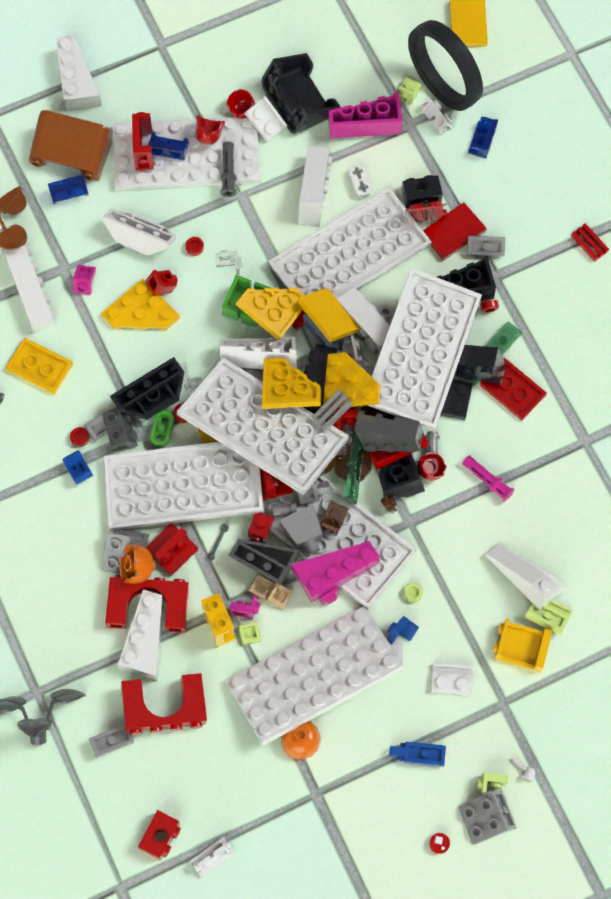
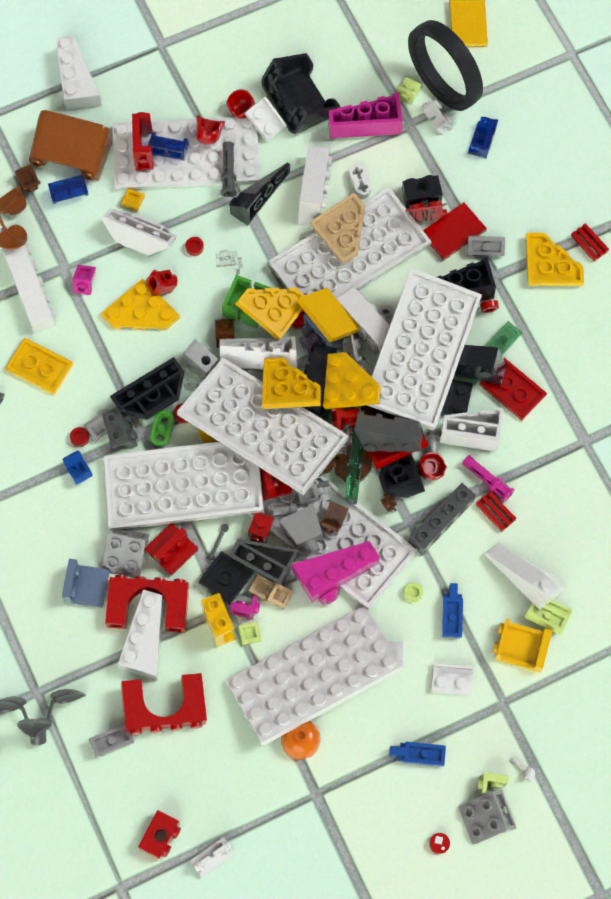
orange cylinder [120,544,156,584] -> none
light grey tile [312,389,353,431] -> none
blue bracket [386,616,419,645] -> none
none -> reddish brown bracket [14,164,41,193]
none -> sand blue bracket [62,558,110,608]
none -> yellow tile [121,188,145,212]
none -> light grey torso [180,339,218,379]
none -> black plate [198,551,253,606]
none -> reddish brown bracket [215,318,235,348]
none -> black wedge [229,162,290,226]
none -> clear purple wheel [298,330,321,354]
none -> tan plate [310,193,365,265]
none -> dark grey brick [408,483,476,556]
none -> white wedge [440,408,503,452]
none -> blue hinge [442,583,463,638]
none -> red tile [475,491,517,532]
none -> yellow plate [525,233,584,286]

